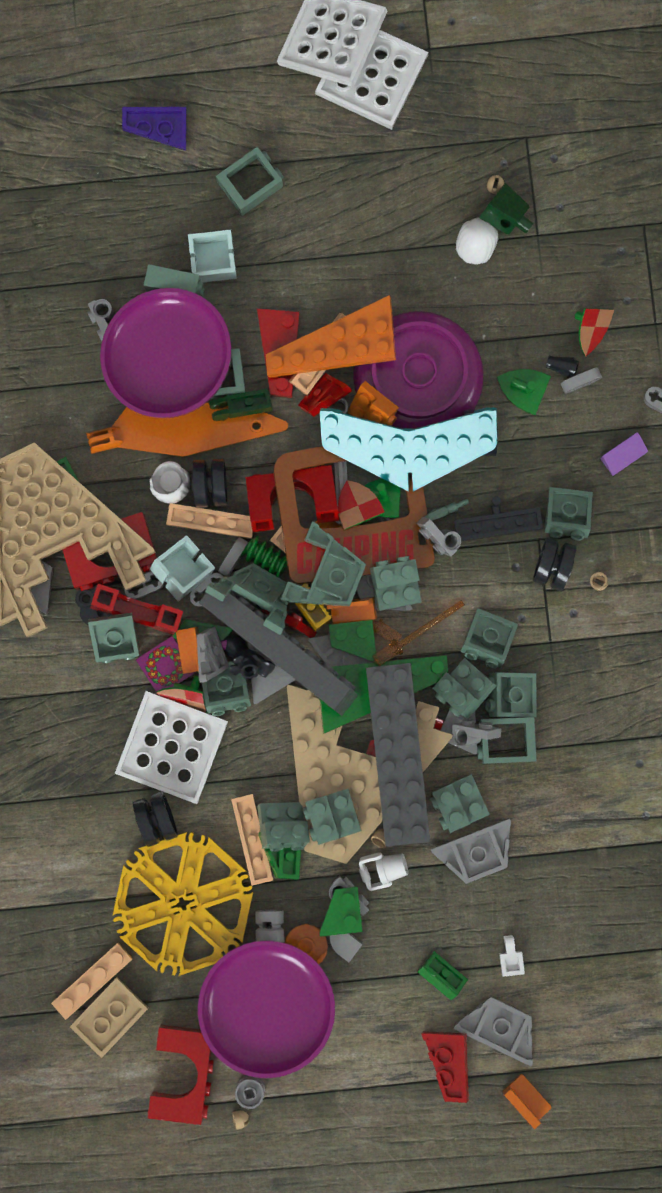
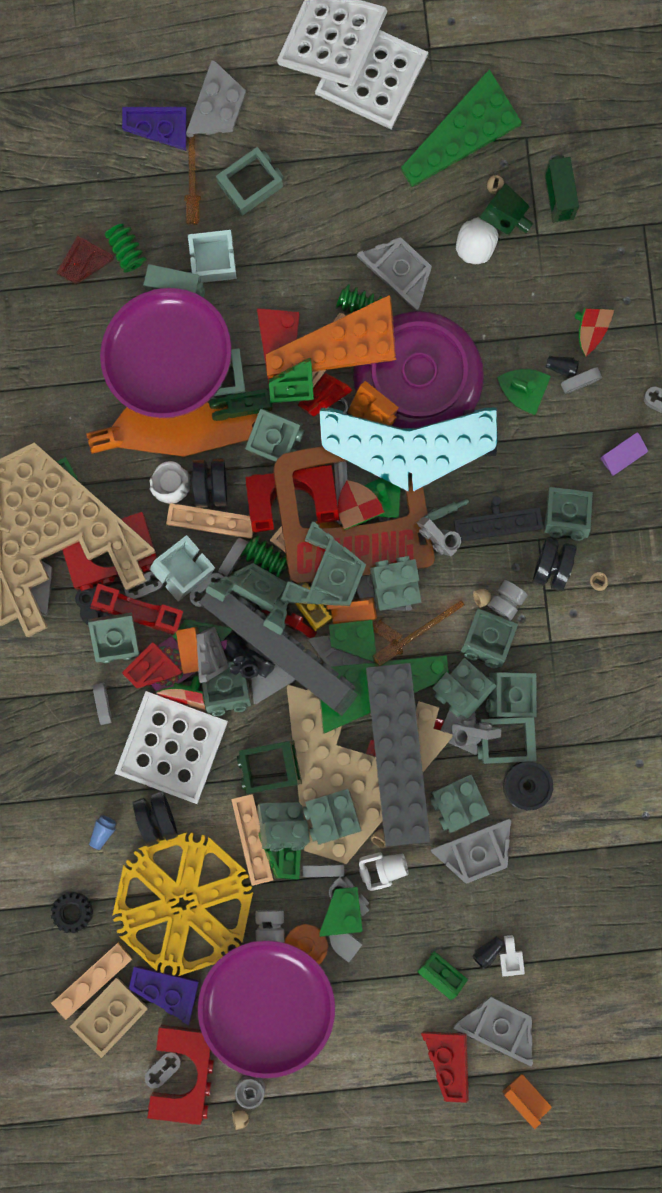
light grey plate [87,299,114,341] -> none
none -> black tyre [51,892,93,933]
none -> clear red wing [56,236,114,285]
none -> medium blue cone [89,815,117,850]
none -> light grey beam [93,682,112,725]
none -> green piece [105,224,147,273]
none -> red wing [122,642,183,689]
none -> dark purple wing [129,966,199,1026]
none -> light grey beam [145,1052,182,1089]
none -> clear orange piece [184,120,201,225]
none -> light grey wing [186,60,246,137]
none -> dark green window [237,740,302,794]
none -> sand green plate [245,408,305,462]
none -> green wing [269,358,314,403]
none -> light grey beam [302,864,345,877]
none -> green piece [336,284,382,314]
none -> light grey wing [357,237,432,311]
none -> green wing [401,69,522,188]
none -> black cone [472,936,505,969]
none -> tan hinge [473,589,492,608]
none -> light grey wheel [487,580,528,621]
none -> black wheel [502,762,554,810]
none -> dark green window [544,155,579,223]

